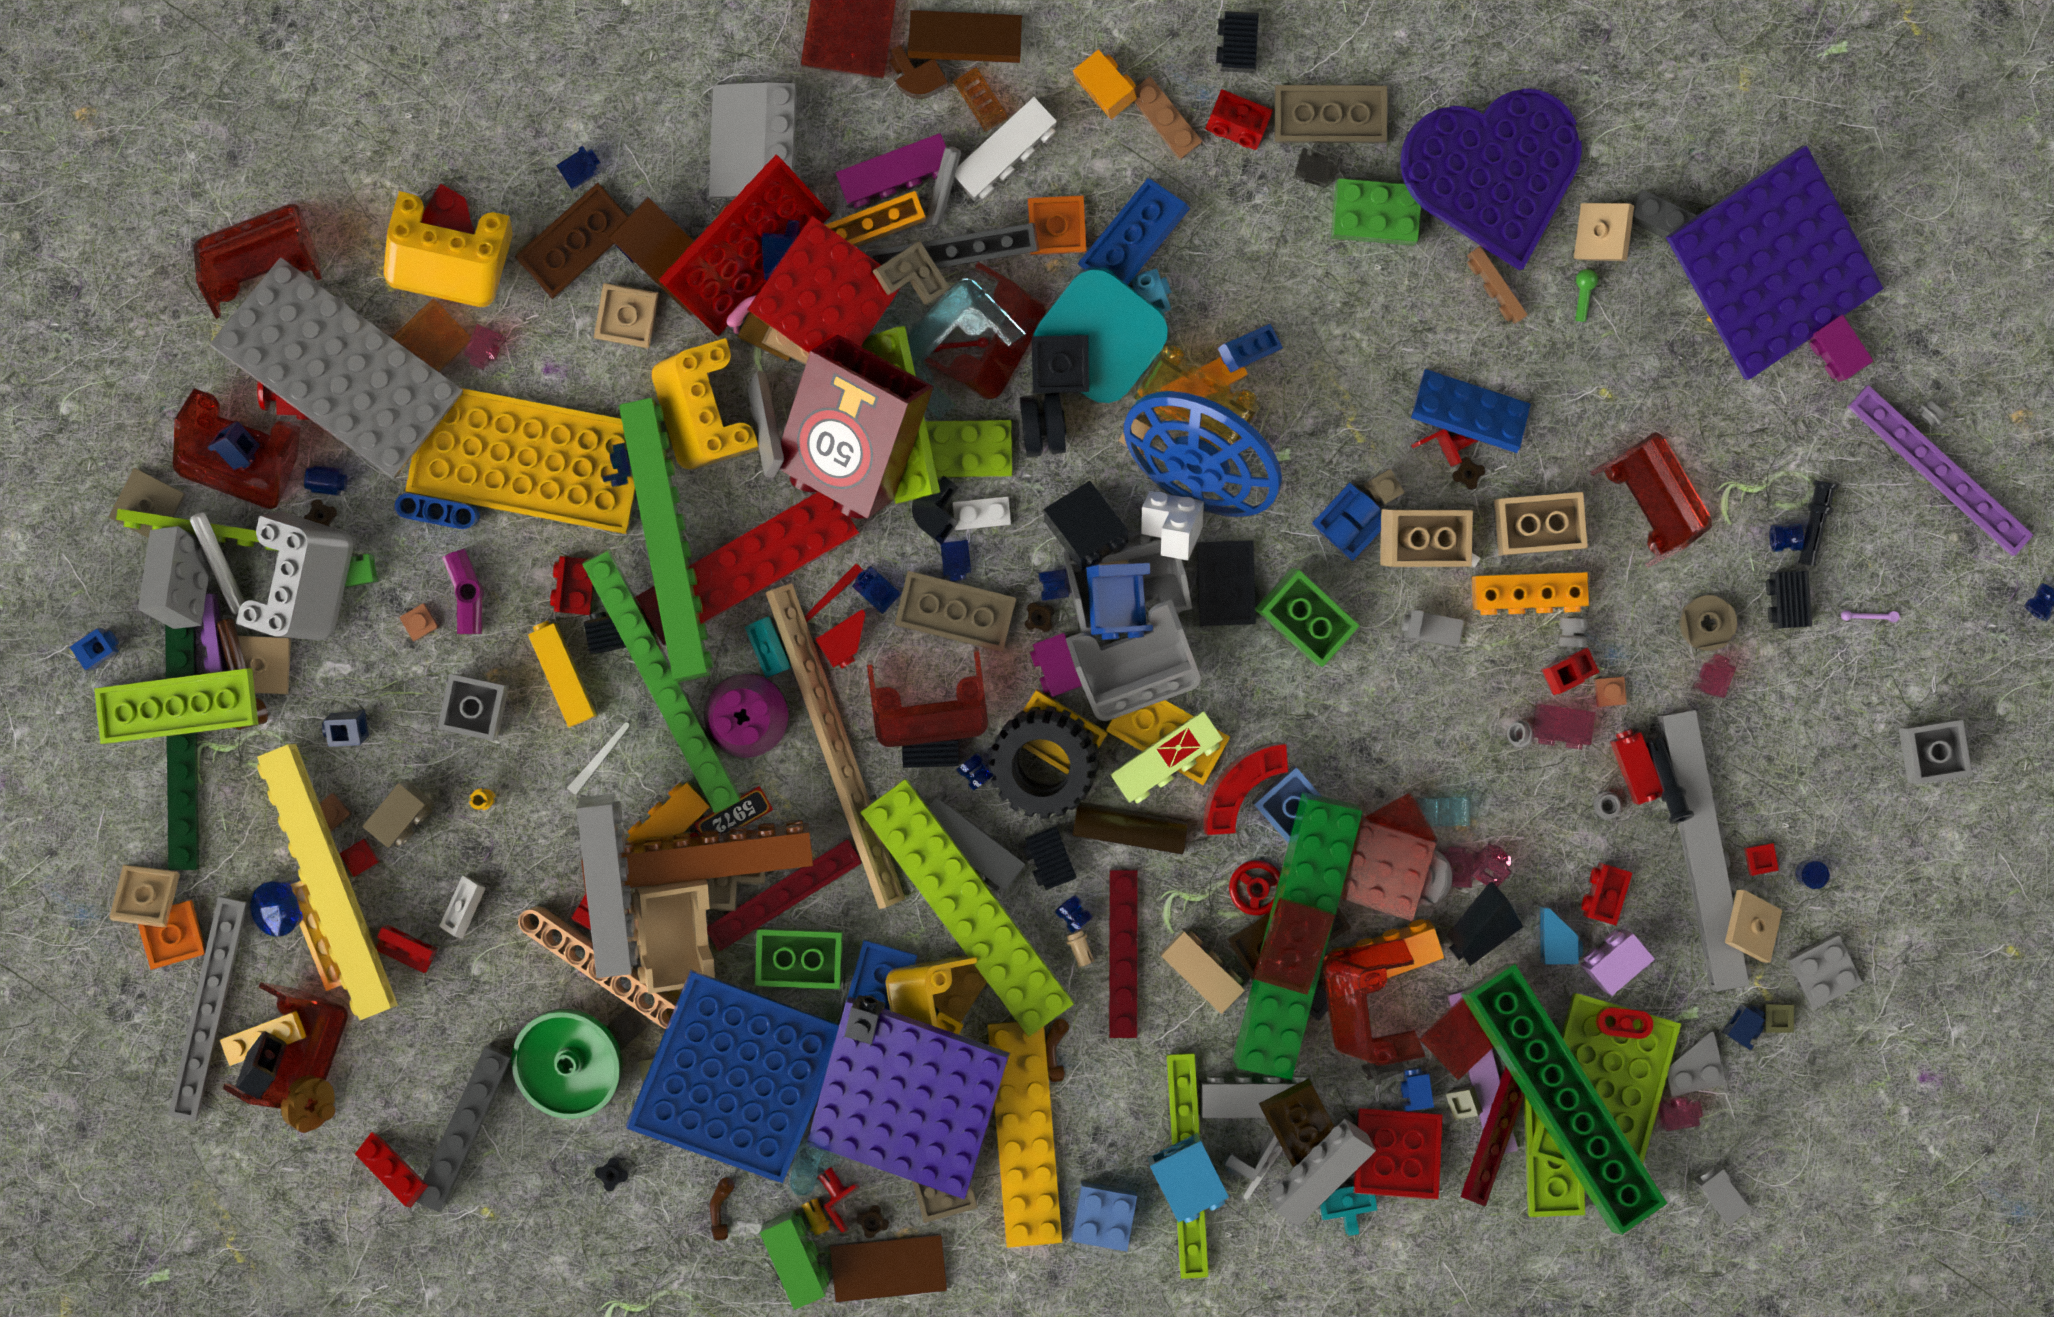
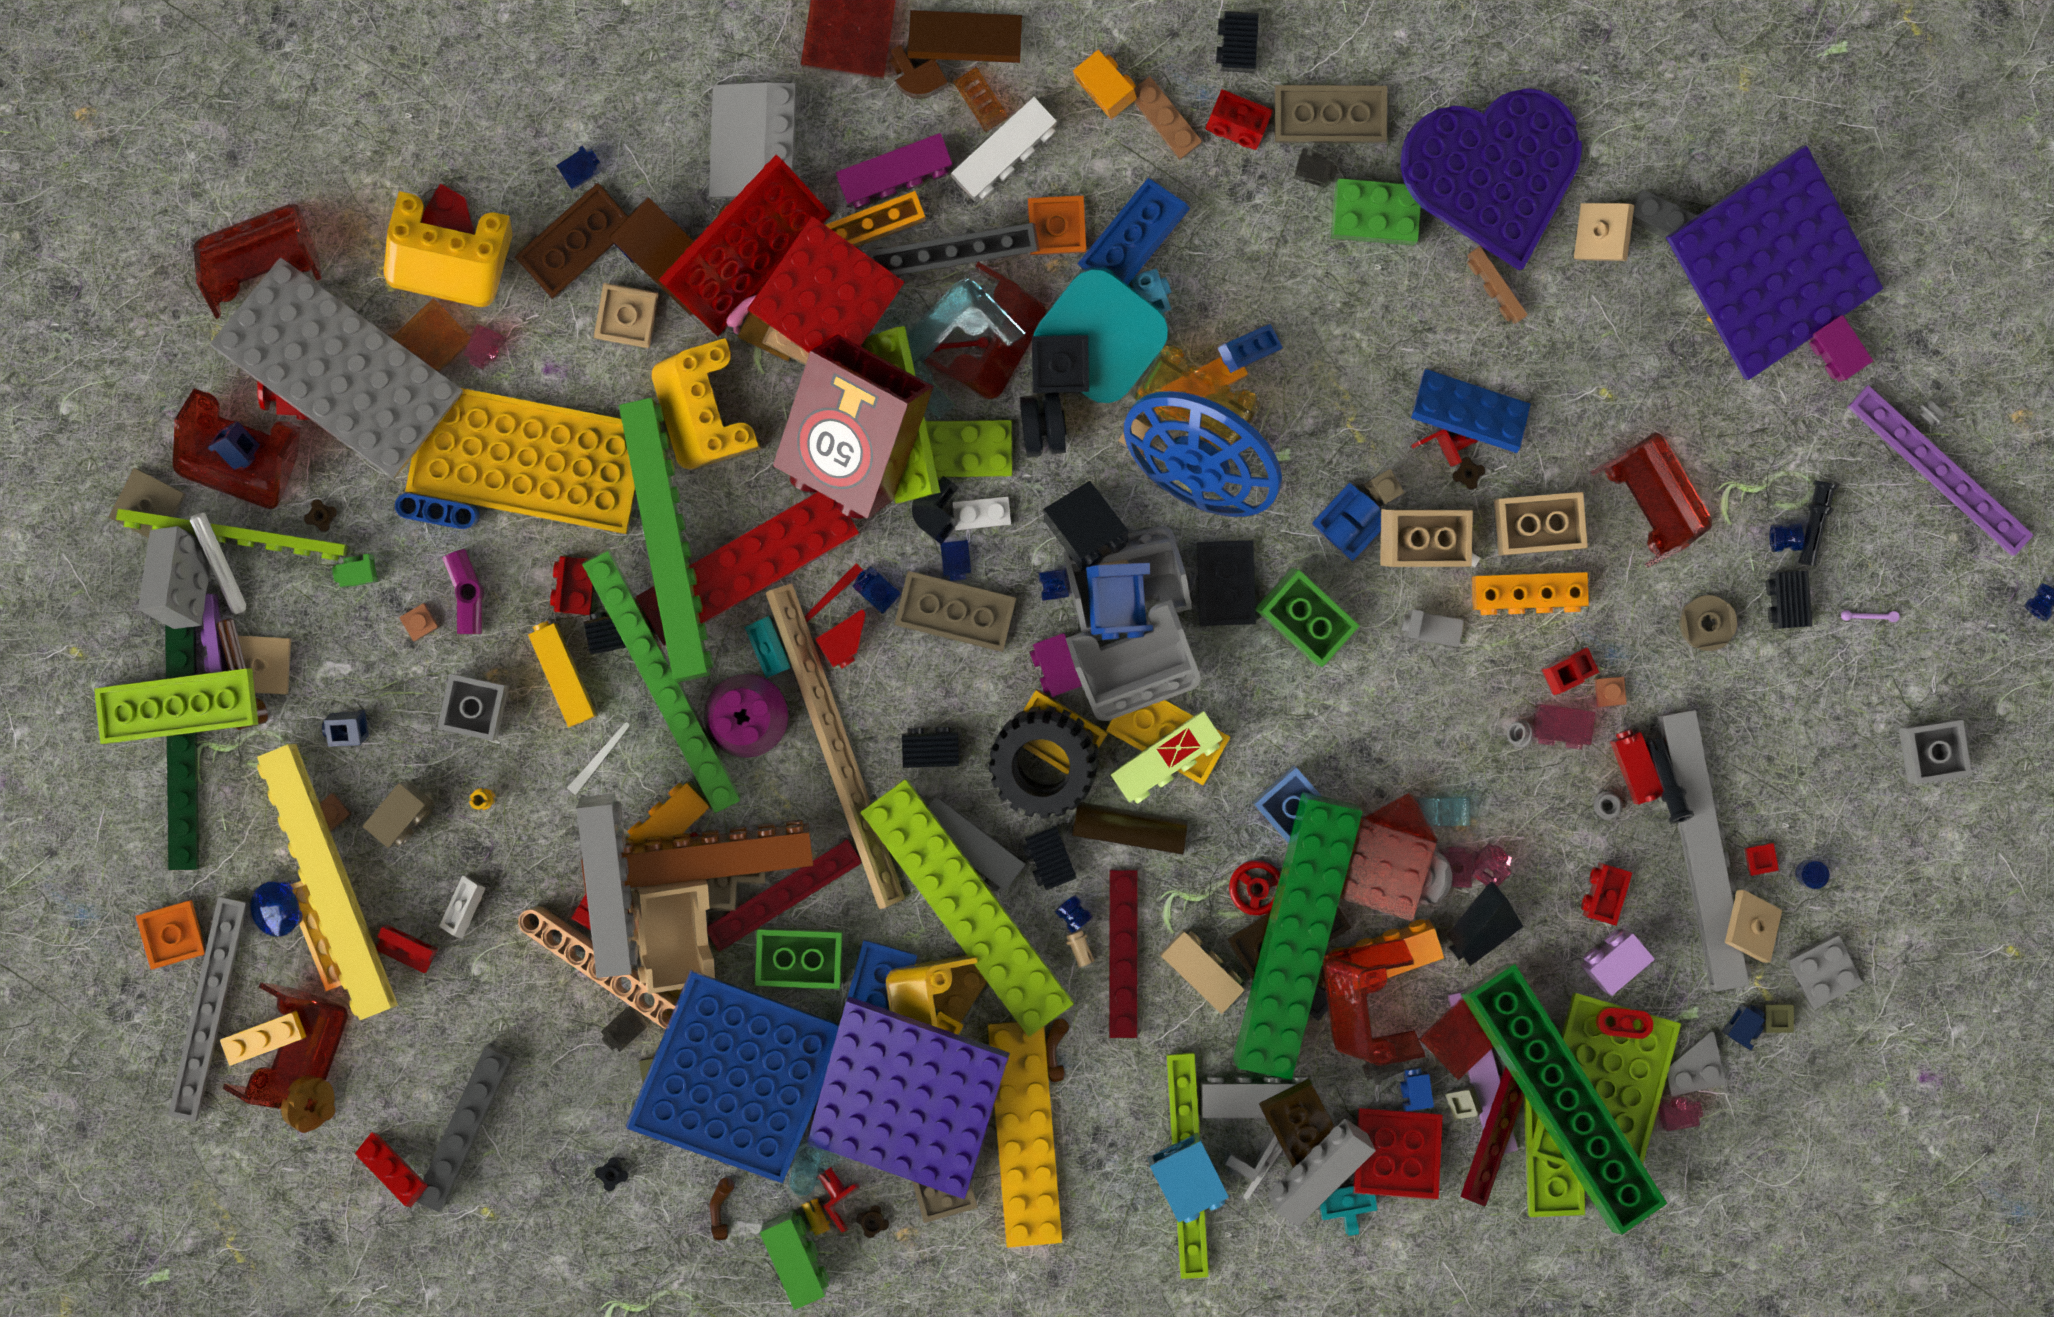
blue brick [70,628,119,670] -> none
tan plate [109,864,180,928] -> none
black brick [235,1031,287,1099] -> none
light grey windscreen [236,511,353,640] -> none
clear blue brick [304,465,348,496] -> none
red plate [339,838,380,877] -> none
green dish [511,1009,623,1119] -> none
bracket [603,443,633,487] -> none
sticker [694,786,773,836] -> none
light grey tile [747,371,784,478] -> none
clear blue panel [762,220,800,280] -> none
reddish brown tile [830,1234,947,1302] -> none
black bracket [845,995,885,1045] -> none
clear red windscreen [867,647,988,747] -> none
dark tan plate [873,241,950,305] -> none
light grey axle [926,146,961,226] -> none
clear blue wheel [956,752,993,791] -> none
dark brown plate [1025,603,1054,632] -> none
medium blue brick [1071,1181,1137,1252] -> none
white brick [1141,491,1204,560] -> none
red panel [1203,742,1288,835] -> none
clear red plate [1252,897,1335,995] -> none
dark azure slope [1540,906,1583,965] -> none
light grey wheel [1558,618,1588,648] -> none
bright green bar [1575,269,1598,322] -> none
clear pink brick [1693,654,1736,698] -> none
light grey bracket [1694,1164,1750,1225] -> none

